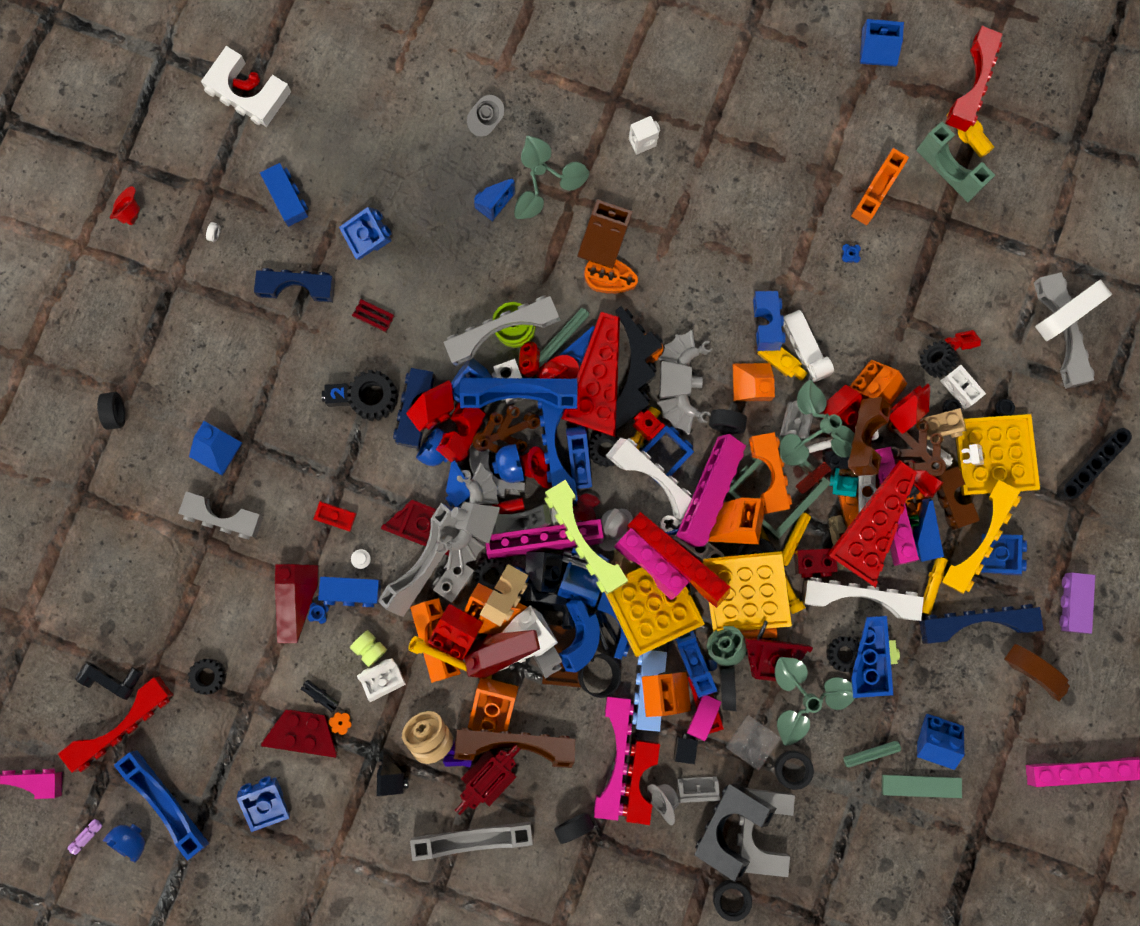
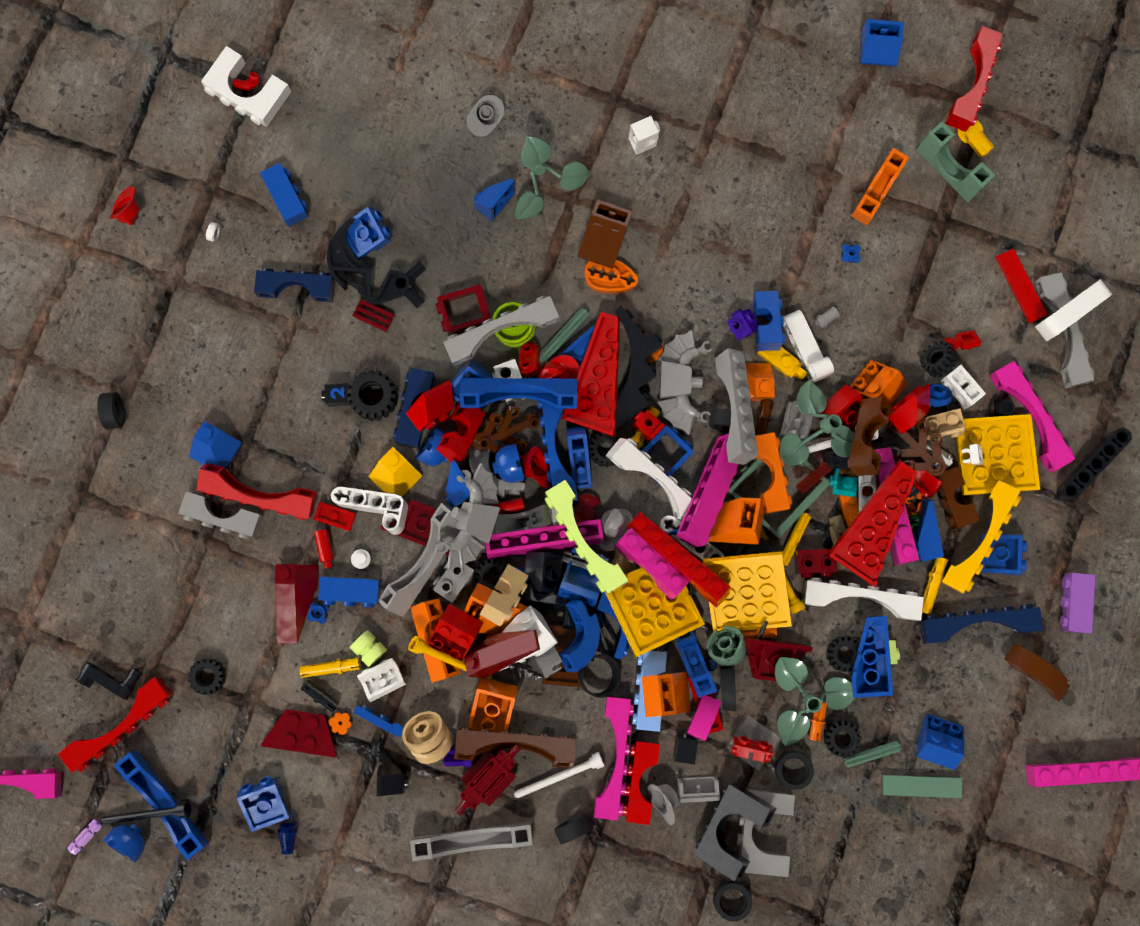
none -> black piece [100,801,192,825]
none -> arch [196,463,318,520]
none -> clear blue cone [277,823,297,855]
none -> yellow pin [300,657,361,678]
none -> red cylinder [314,529,334,569]
none -> black piece [327,217,426,309]
none -> white beam [331,487,408,535]
none -> blue hinge [353,704,404,737]
none -> yellow slope [369,447,422,497]
none -> dark red window [435,284,491,336]
none -> white piece [514,752,605,798]
none -> light grey arch [715,348,758,465]
none -> dark purple brick [727,309,759,341]
none -> red hinge [731,736,774,763]
none -> reddish brown axle [755,400,774,436]
none -> orange axle [808,702,827,741]
none -> light grey pin [814,307,840,329]
none -> black tyre [824,720,862,757]
none -> blue plate [930,384,952,407]
none -> dark pink arch [989,361,1075,473]
none -> red tile [995,249,1048,324]

